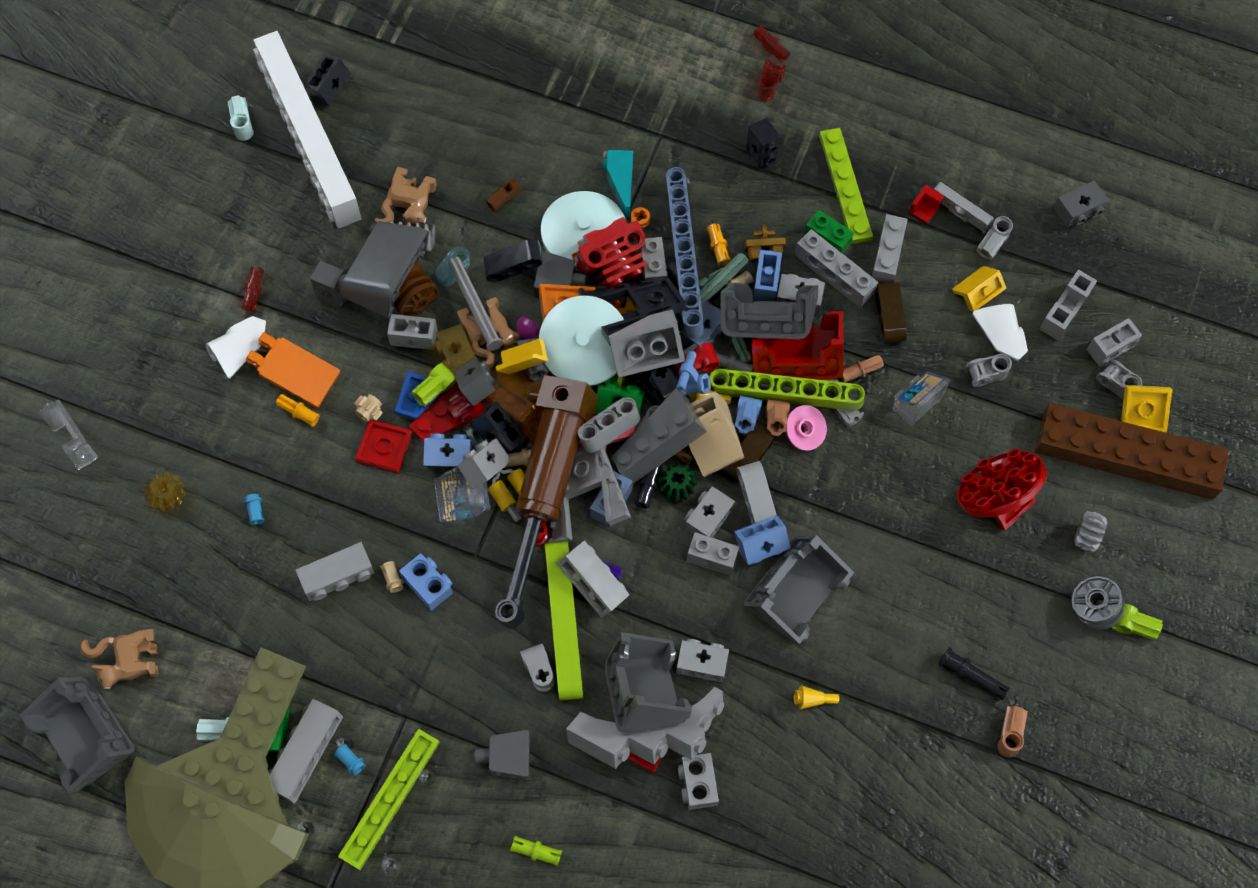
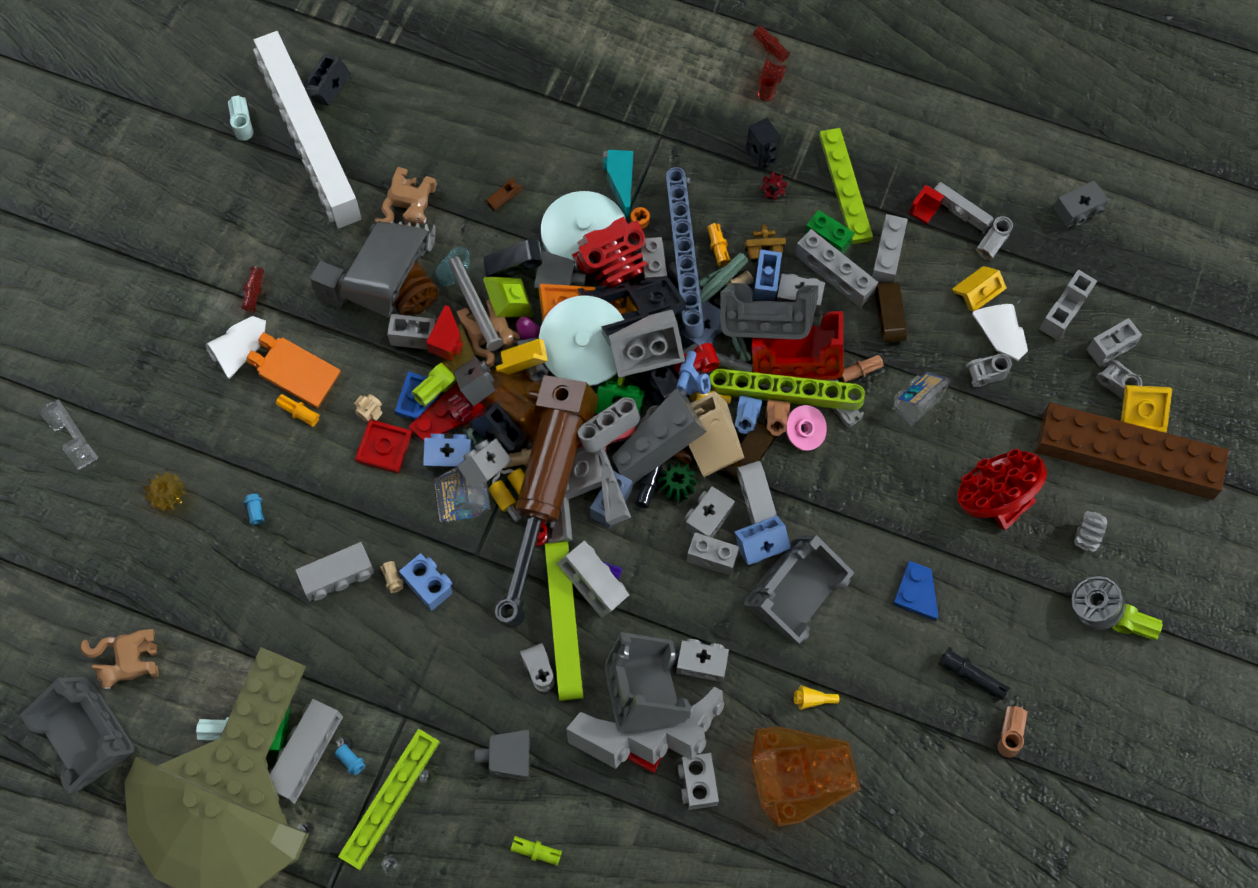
none -> red slope [426,305,463,361]
none -> lime slope [483,277,534,317]
none -> clear orange wedge [751,726,860,827]
none -> dark red gear [760,172,788,200]
none -> blue wing [893,561,938,621]

